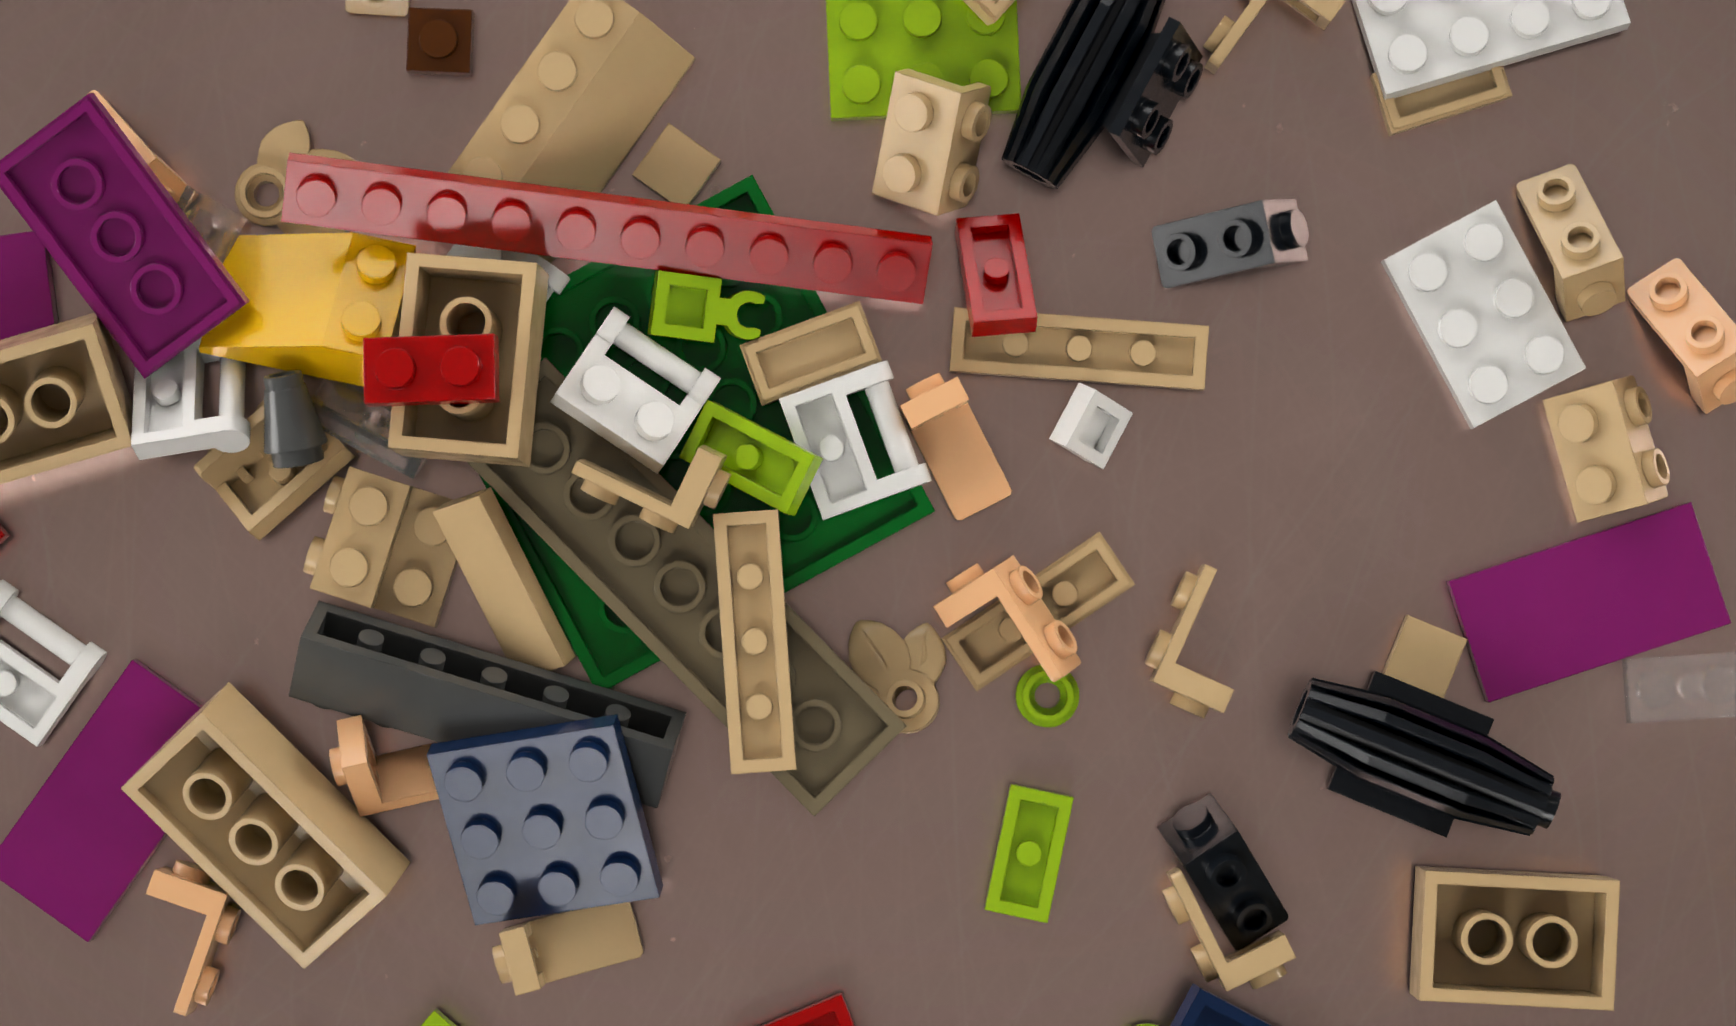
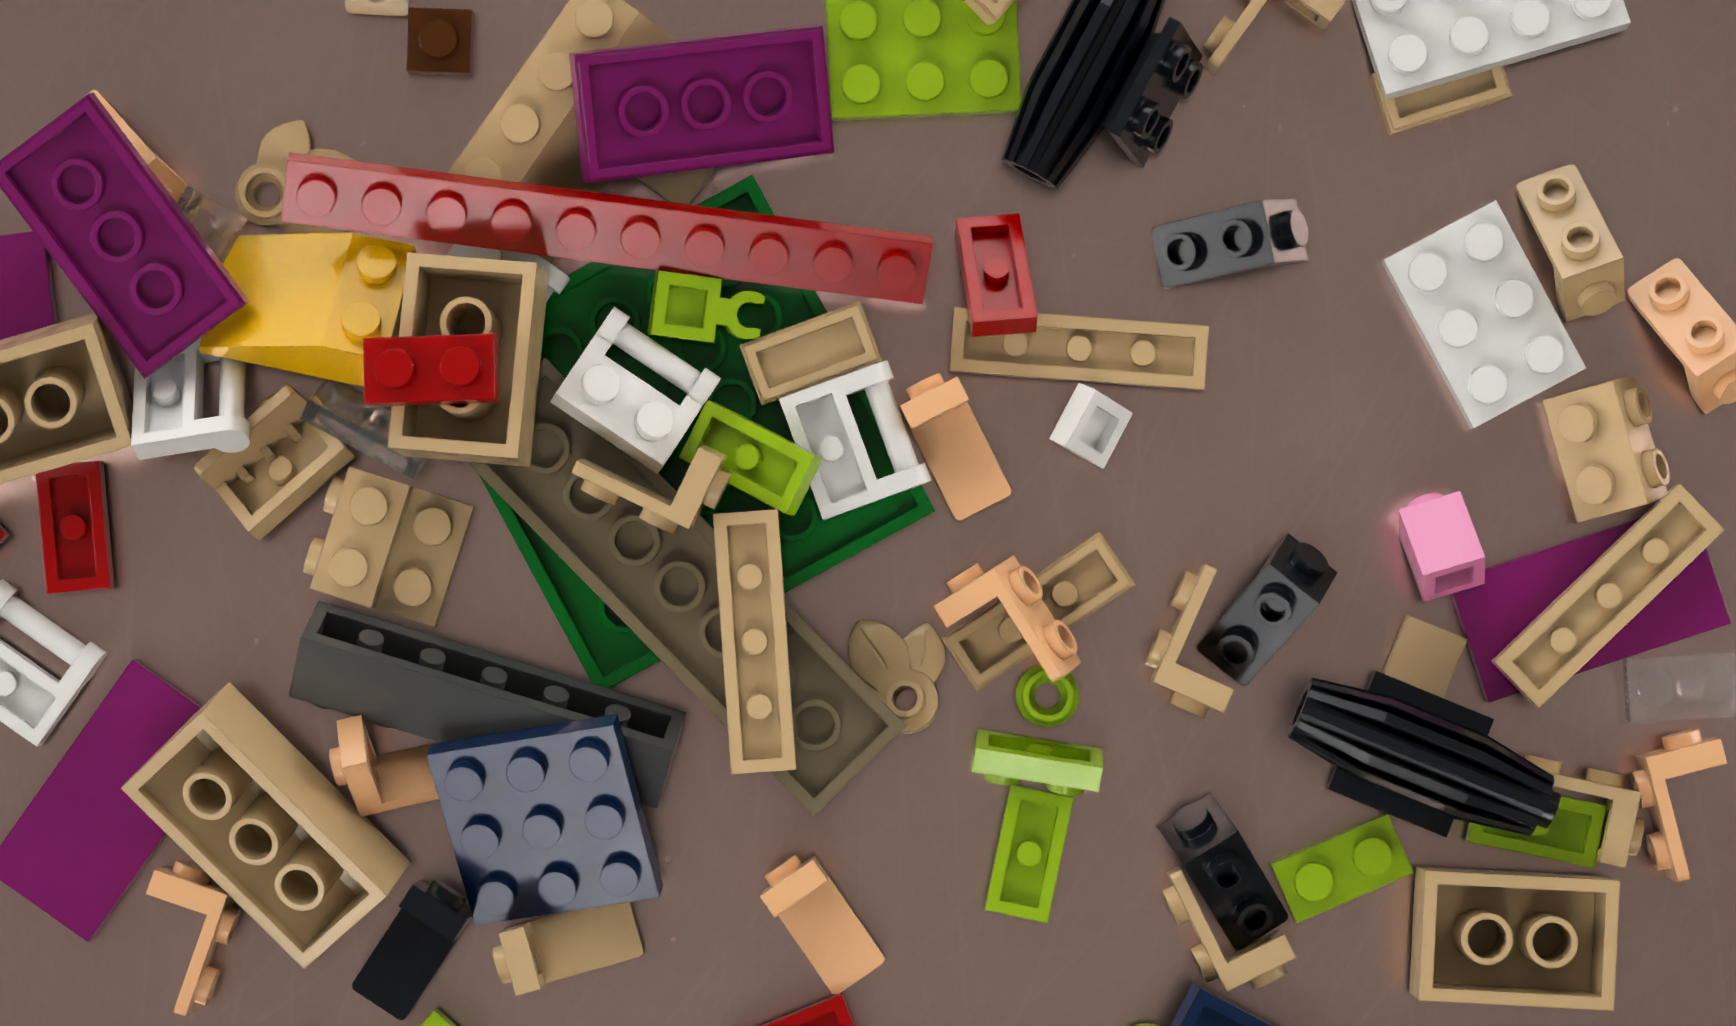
dark grey cone [263,370,328,468] -> none
tan tile [433,487,576,671] -> none
tan bracket [872,68,992,216] -> none
none -> red plate [36,461,115,594]
none -> black bracket [352,879,473,1020]
none -> magenta tile [569,24,834,183]
none -> light nougat bracket [760,854,885,995]
none -> lime plate [972,728,1103,796]
none -> black bracket [1198,533,1338,686]
none -> lime plate [1269,813,1414,924]
none -> bright pink brick [1399,491,1485,602]
none -> lime plate [1465,796,1607,868]
none -> tan plate [1491,484,1724,708]
none -> tan bracket [1525,754,1644,868]
none -> light nougat bracket [1630,728,1727,882]

